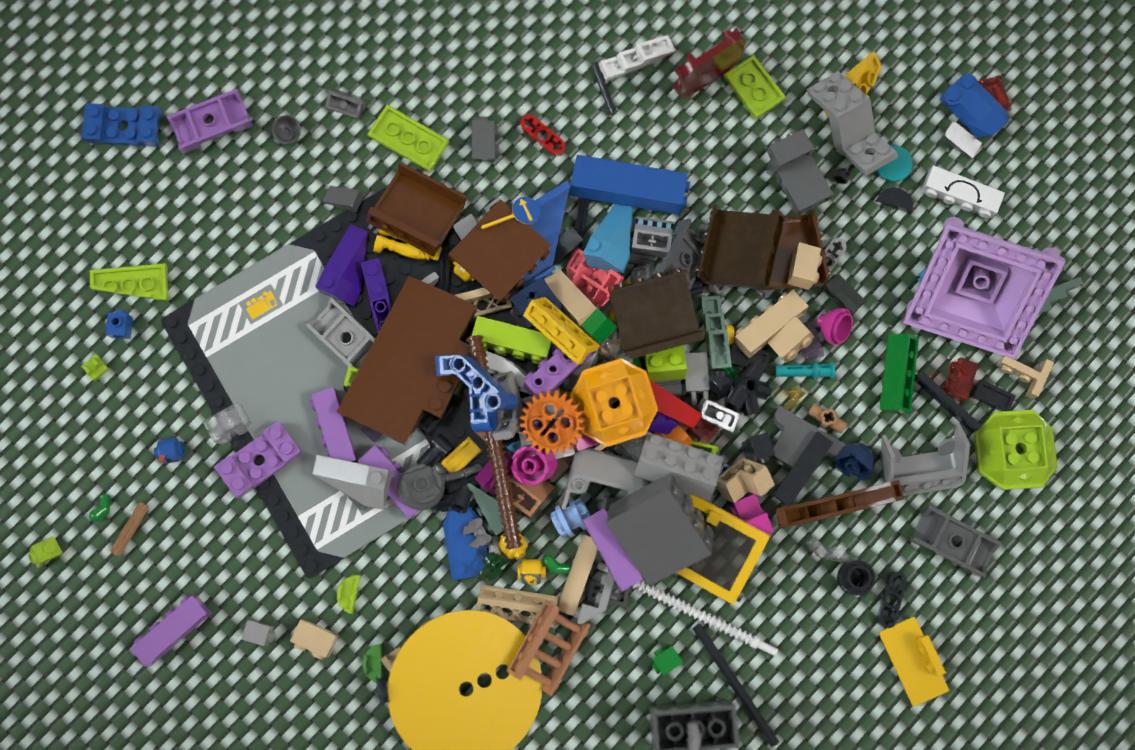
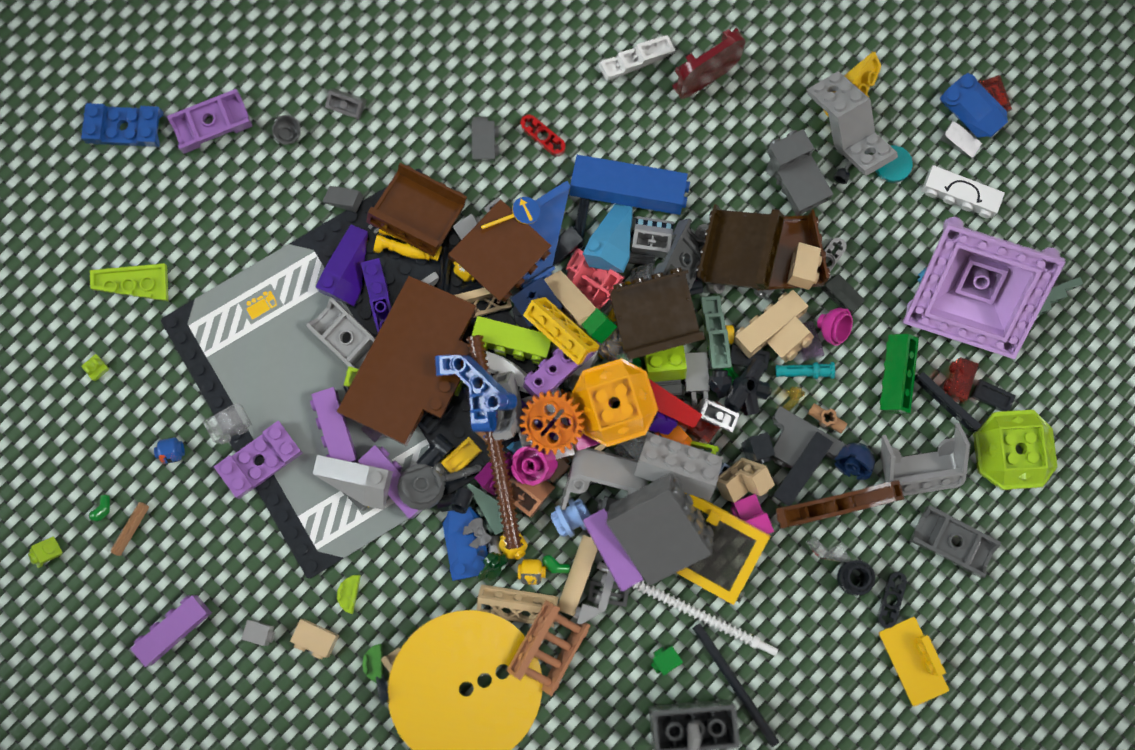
blue brick [105,310,133,339] -> none
lime tile [367,105,450,173] -> none
black bar [591,62,617,115] -> none
lime tile [723,55,786,120] -> none
black tile [876,187,913,213] -> none
tan bracket [996,356,1054,399] -> none

